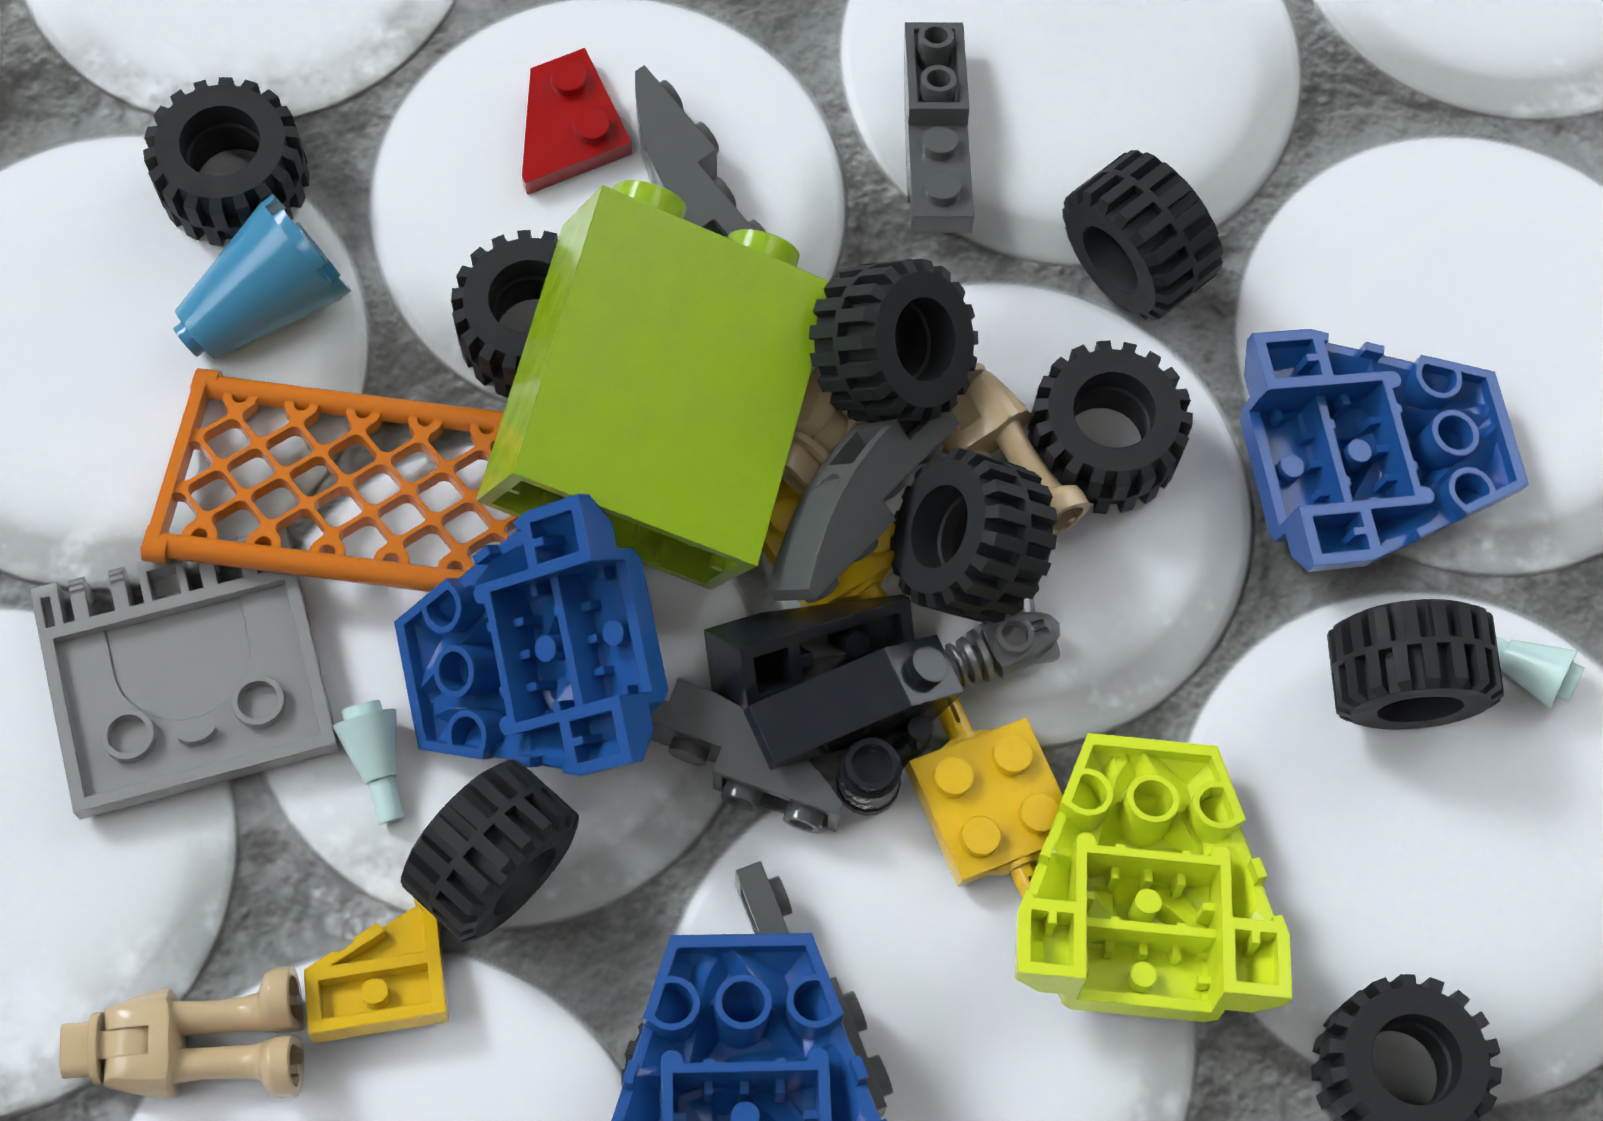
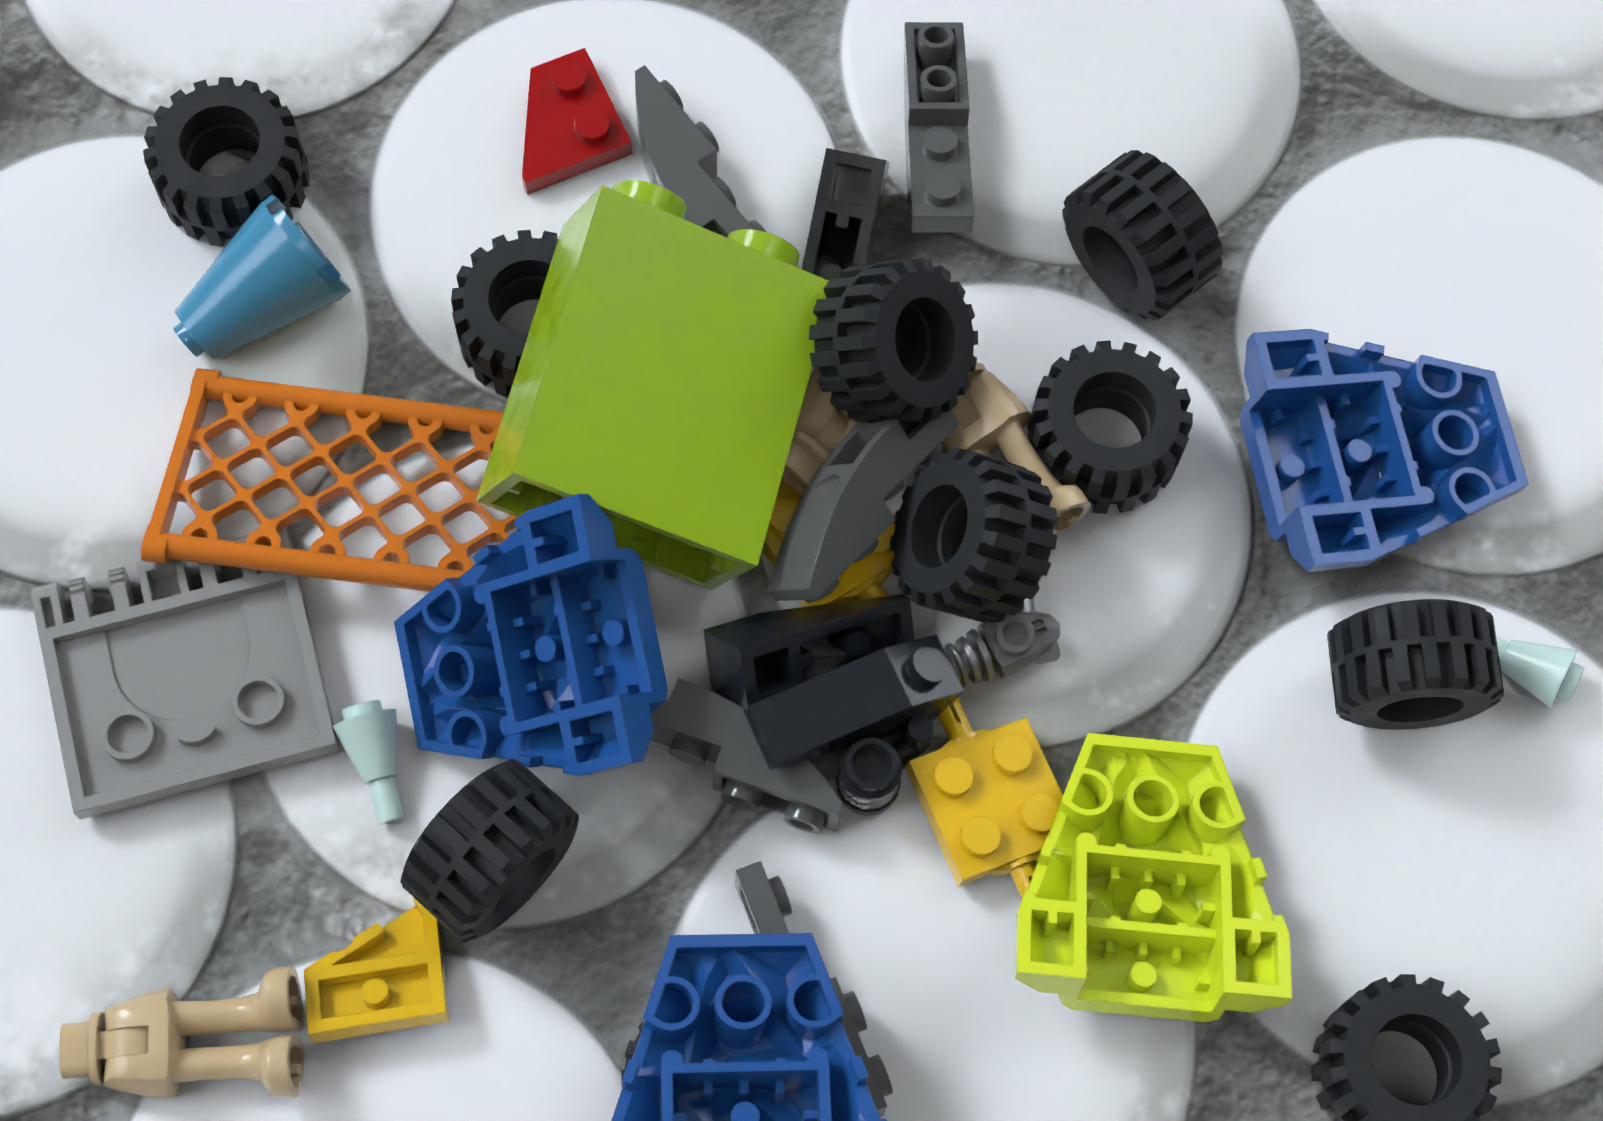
none -> black slope [802,148,890,281]

